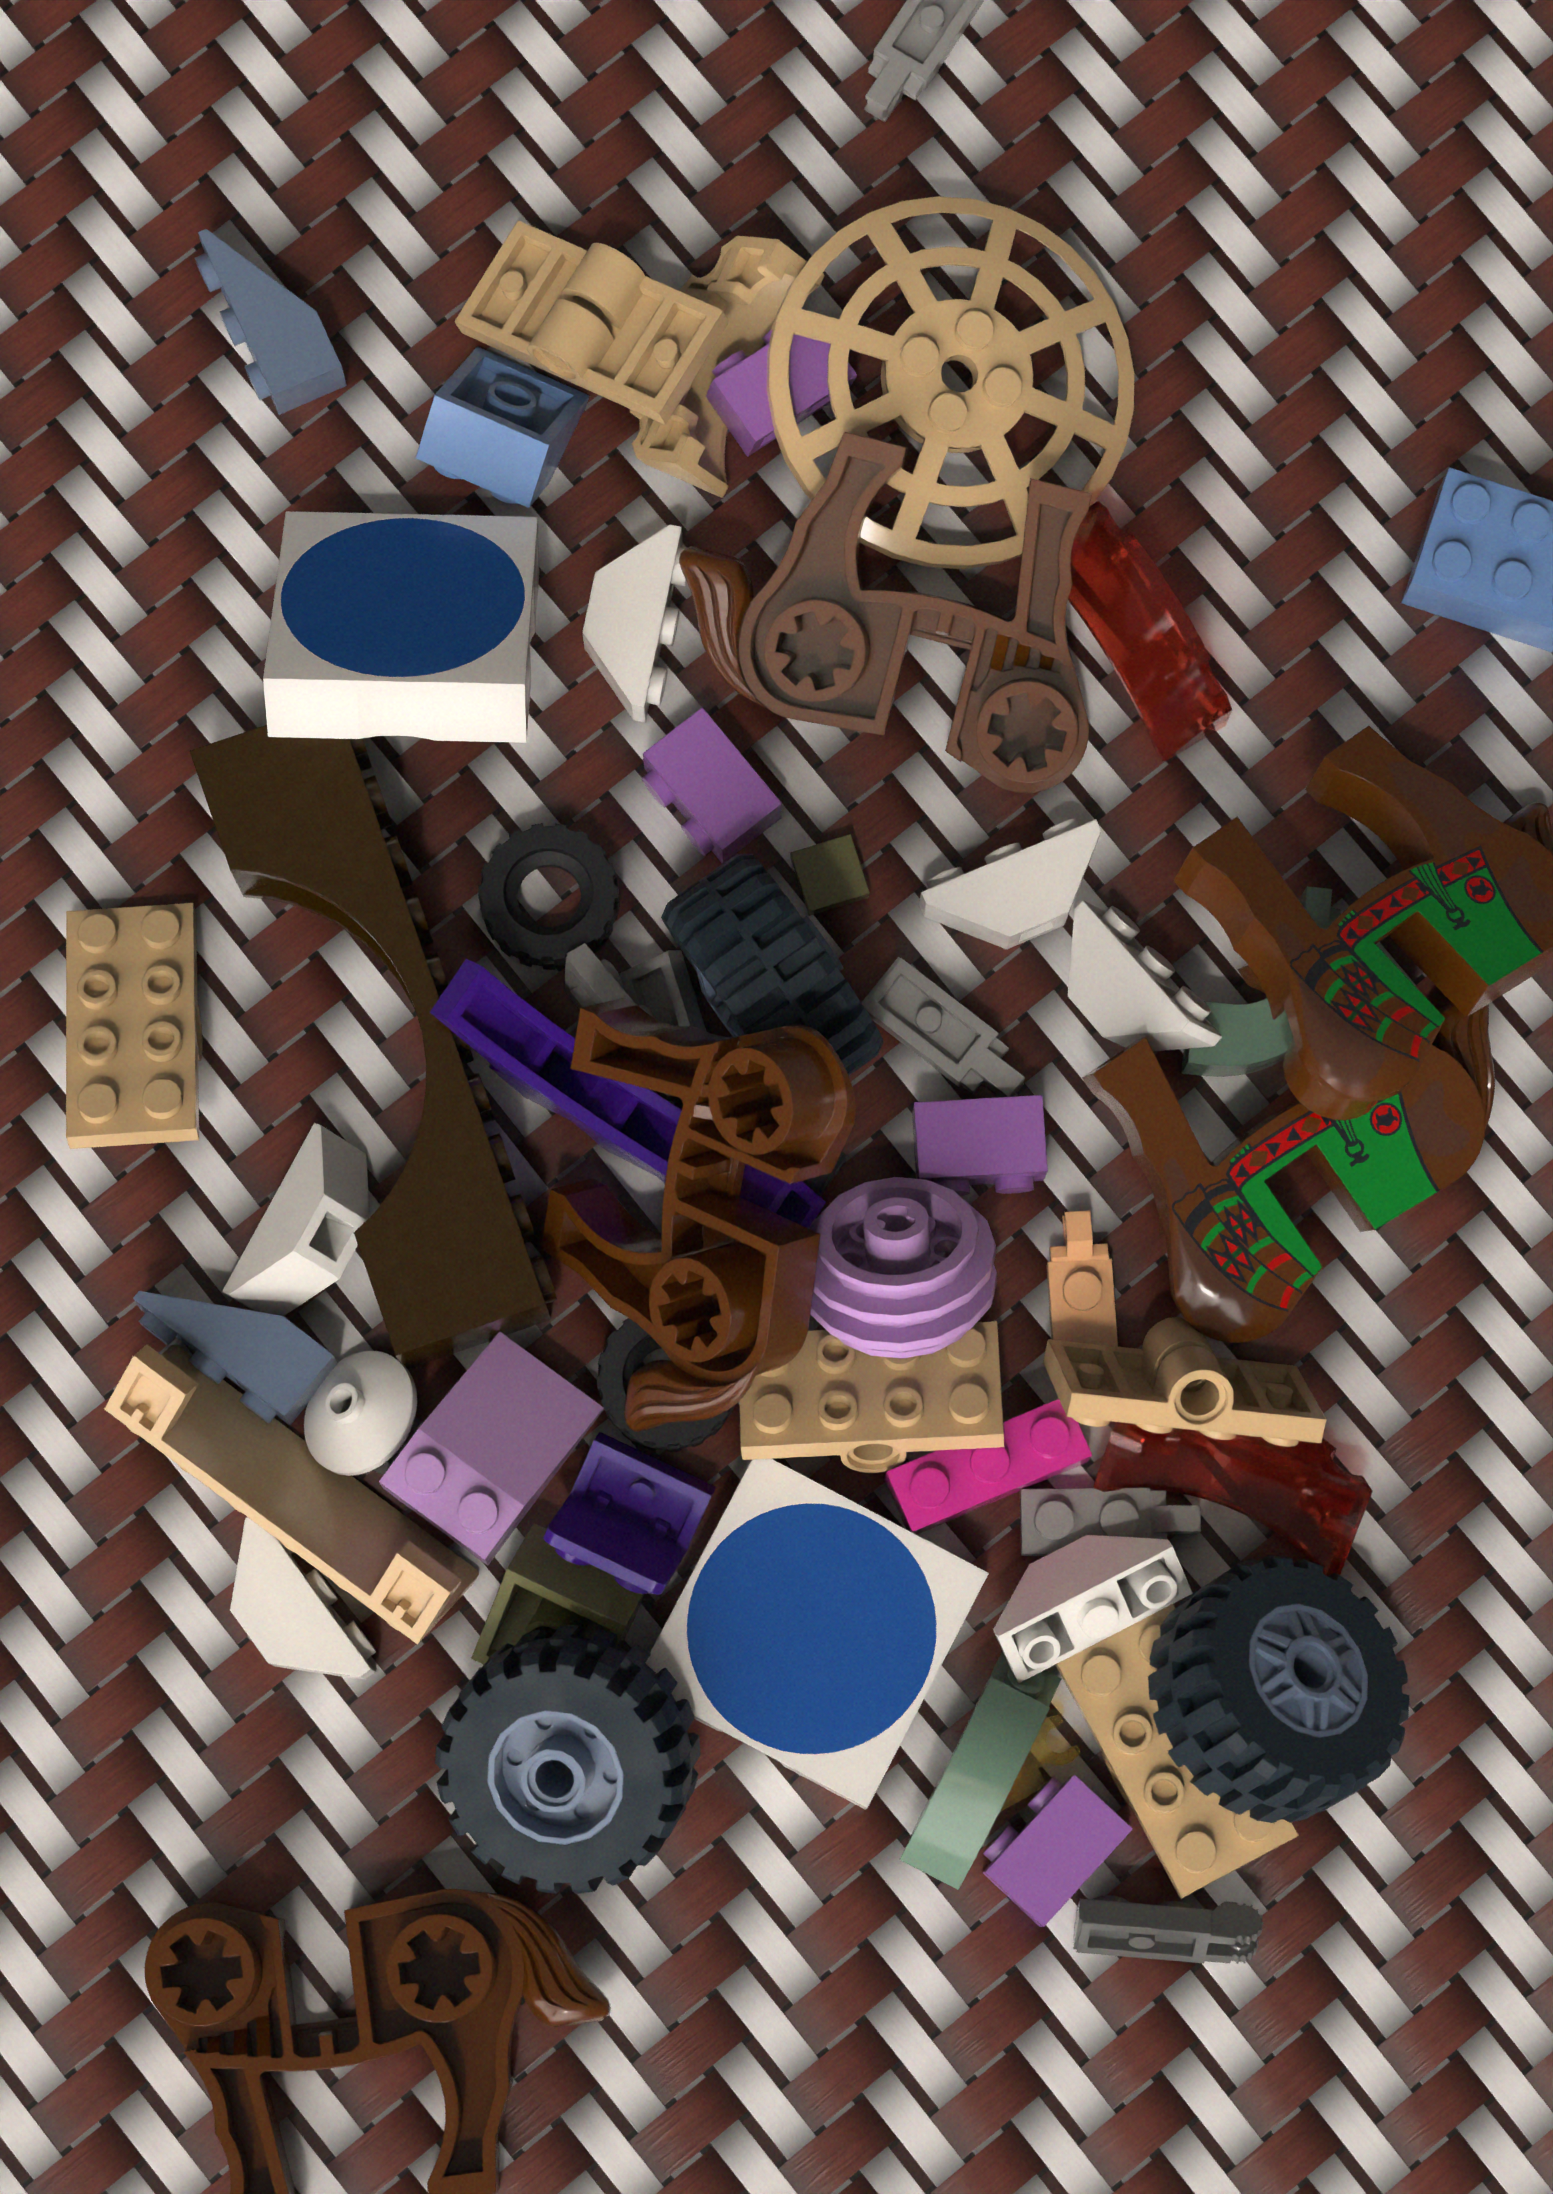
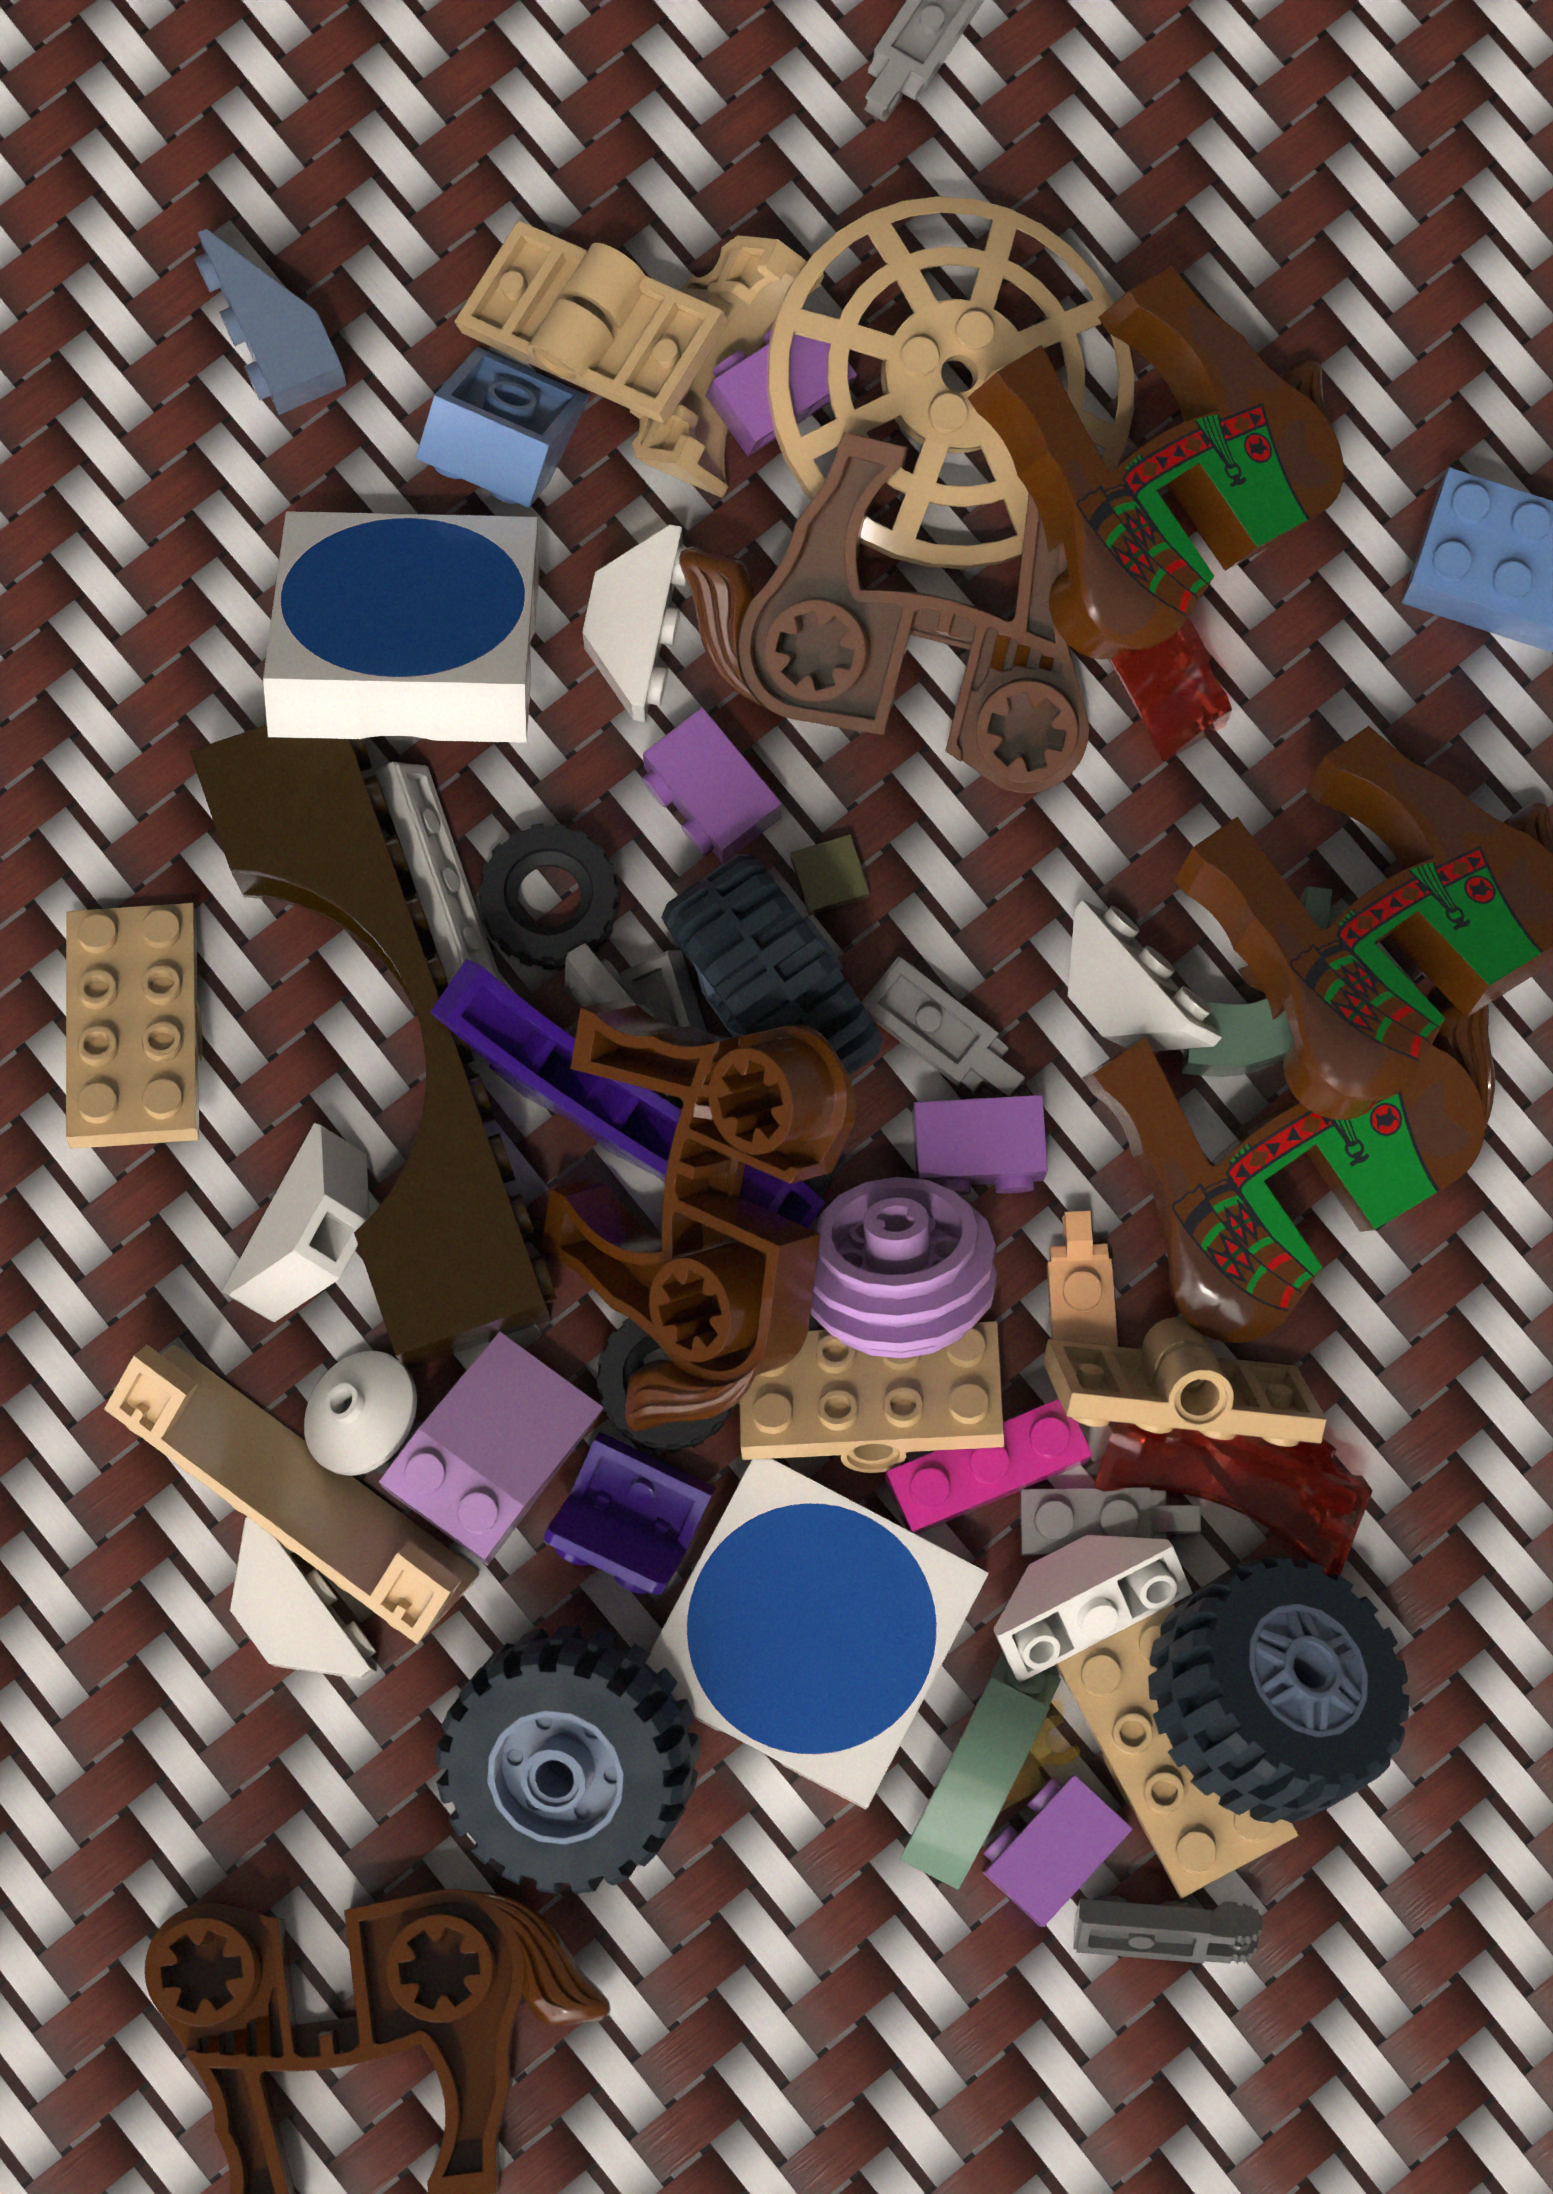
sand blue slope [133,1291,338,1426] -> none
olive slope [471,1523,645,1665] -> none
white slope [919,819,1101,949] -> none
none -> white tile [375,762,502,984]
none -> reddish brown animal [967,265,1344,660]

